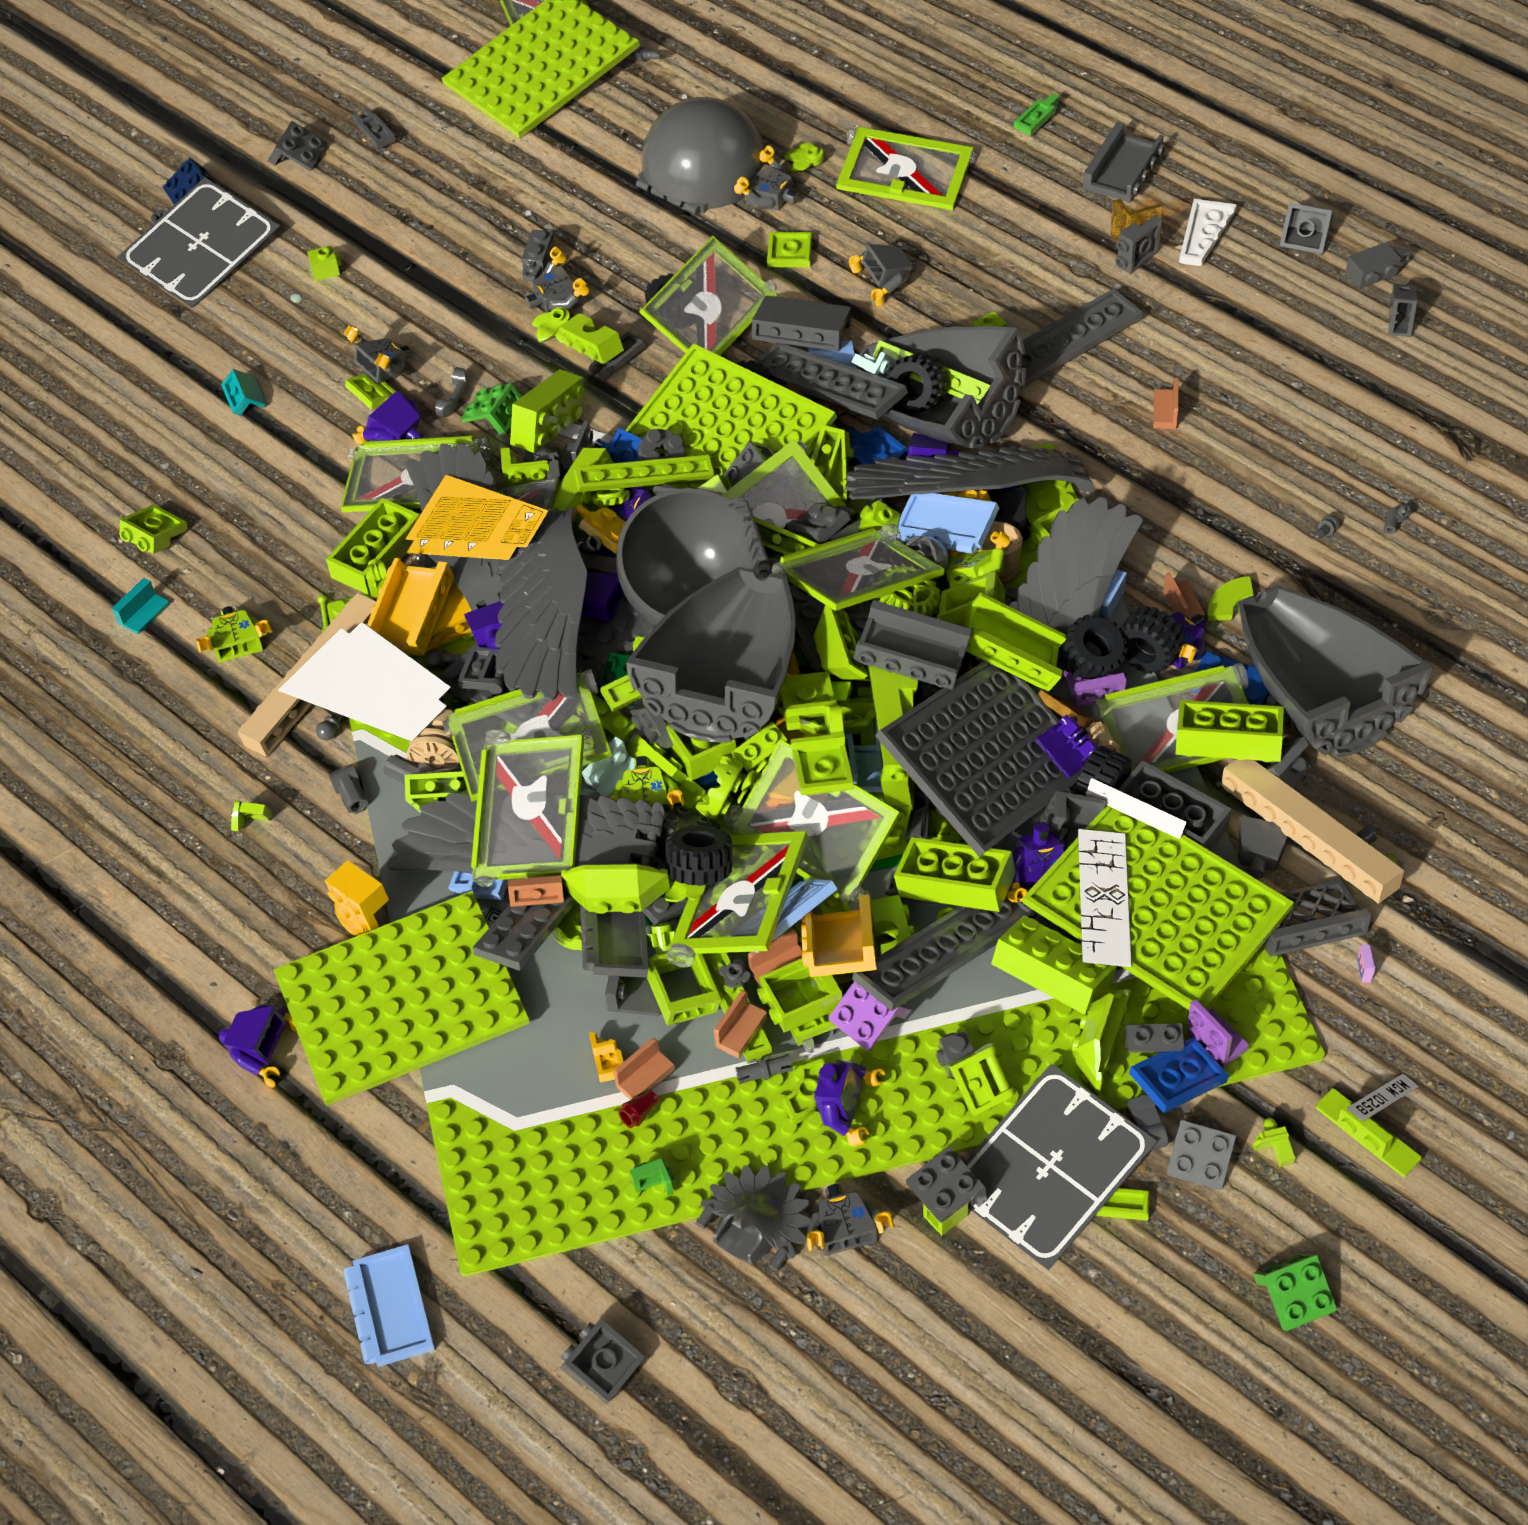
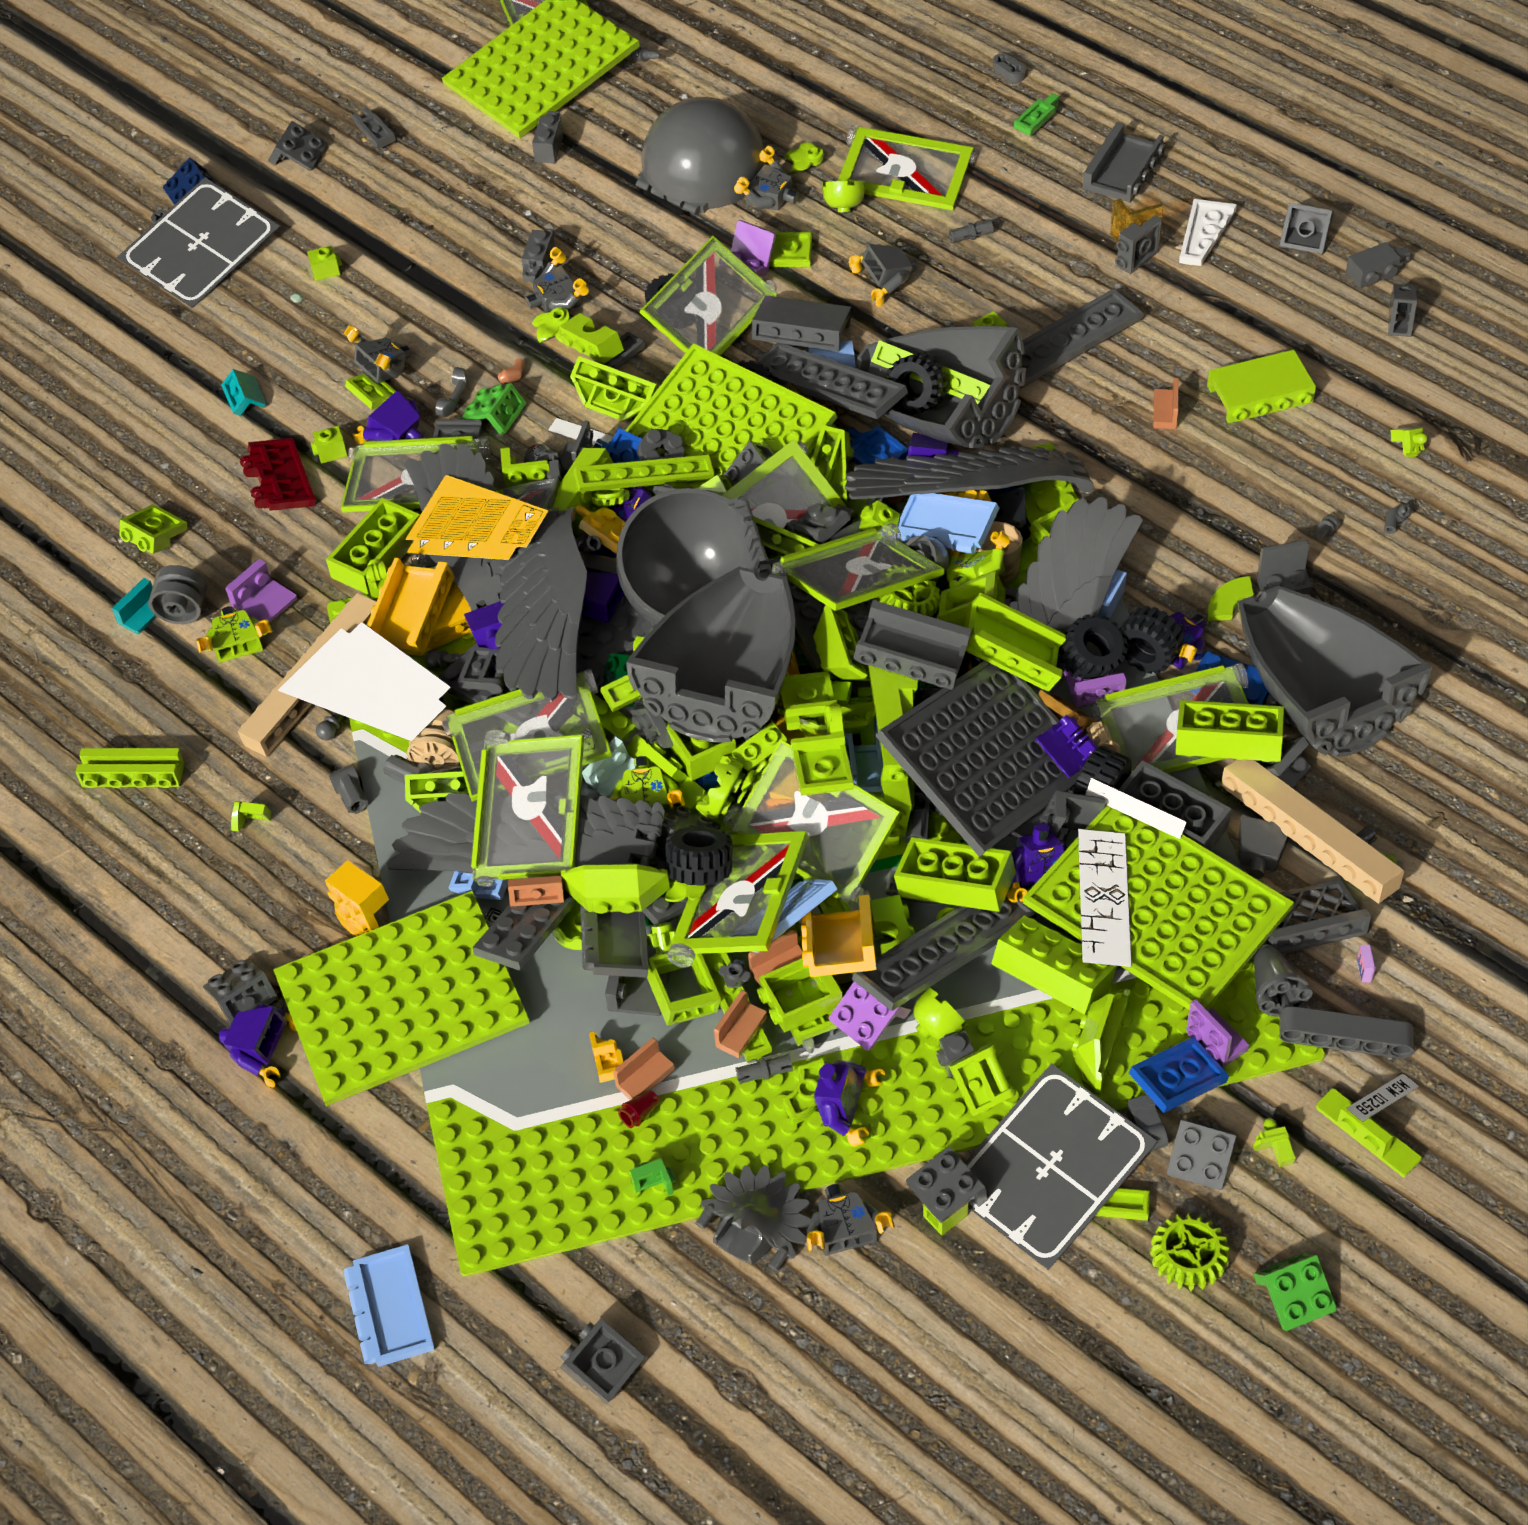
lime hinge [317,595,328,633] -> none
lime brick [510,369,584,453] -> none
light aqua bracket [852,352,896,378] -> none
dark grey bracket [1124,1023,1184,1053] -> none
nougat panel [1163,573,1205,619] -> none
none -> lime brick [76,748,185,788]
none -> dark grey wheel [148,565,207,624]
none -> dark grey bracket [203,959,278,1025]
none -> medium lavender bracket [225,559,297,623]
none -> dark red hinge [239,438,316,511]
none -> lime brick [310,426,347,464]
none -> dark grey plate [433,419,483,443]
none -> nougat arm [498,359,525,384]
none -> dark grey hinge [532,111,563,164]
none -> lime wedge [570,356,657,422]
none -> bracket [718,220,776,277]
none -> lime cylinder [822,181,865,212]
none -> lime cylinder [913,987,967,1041]
none -> dark grey pin [948,219,994,243]
none -> dark grey beam [993,53,1025,83]
none -> lime gear [1150,1213,1230,1291]
none -> lime panel [1207,350,1316,423]
none -> dark grey cone [1254,944,1313,1017]
none -> dark grey bracket [1256,540,1313,594]
none -> dark grey beam [1279,1007,1415,1058]
none -> lime piece [1390,427,1427,458]

